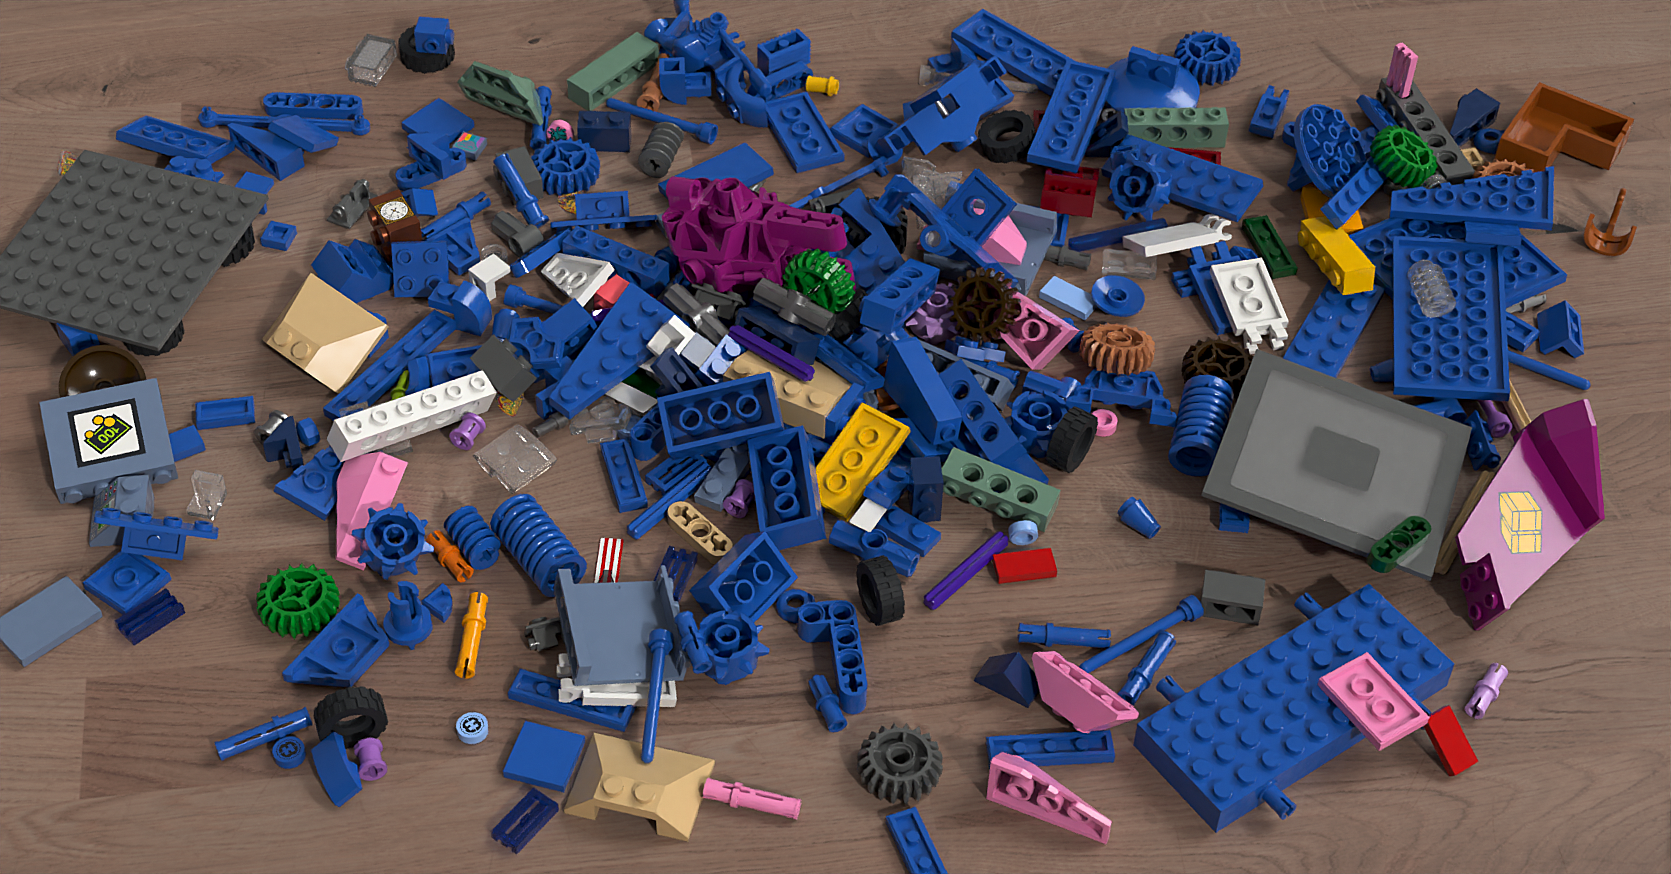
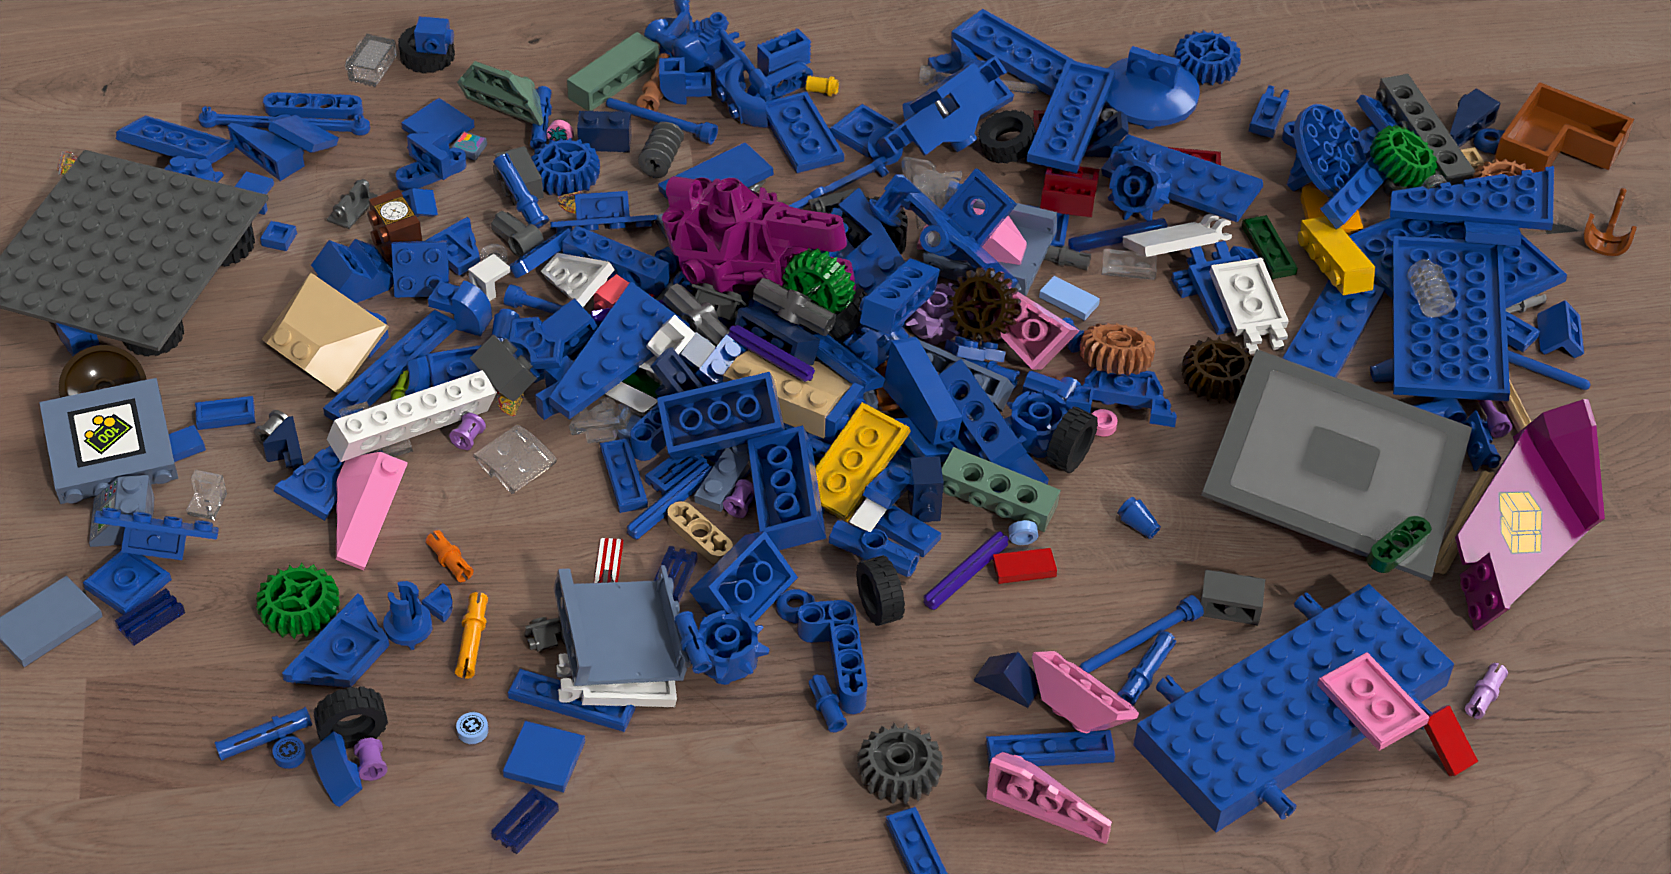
blue tile [296,417,320,446] -> none
blue brick [352,503,434,580] -> none
blue pin [421,191,491,241] -> none
blue piece [443,506,501,570] -> none
blue piece [490,494,587,597] -> none
flat silver bar [532,409,585,438] -> none
tan slope [564,733,715,841] -> none
blue piece [641,629,674,763] -> none
bright pink pin [703,778,801,820] -> none
blue pin [1018,623,1111,649] -> none
blue dish [1091,275,1145,317] -> none
sand green brick [1123,107,1229,148] -> none
blue piece [1168,375,1234,477] -> none
blue tile [1219,503,1249,533] -> none
bright pink tile [1386,43,1418,98] -> none

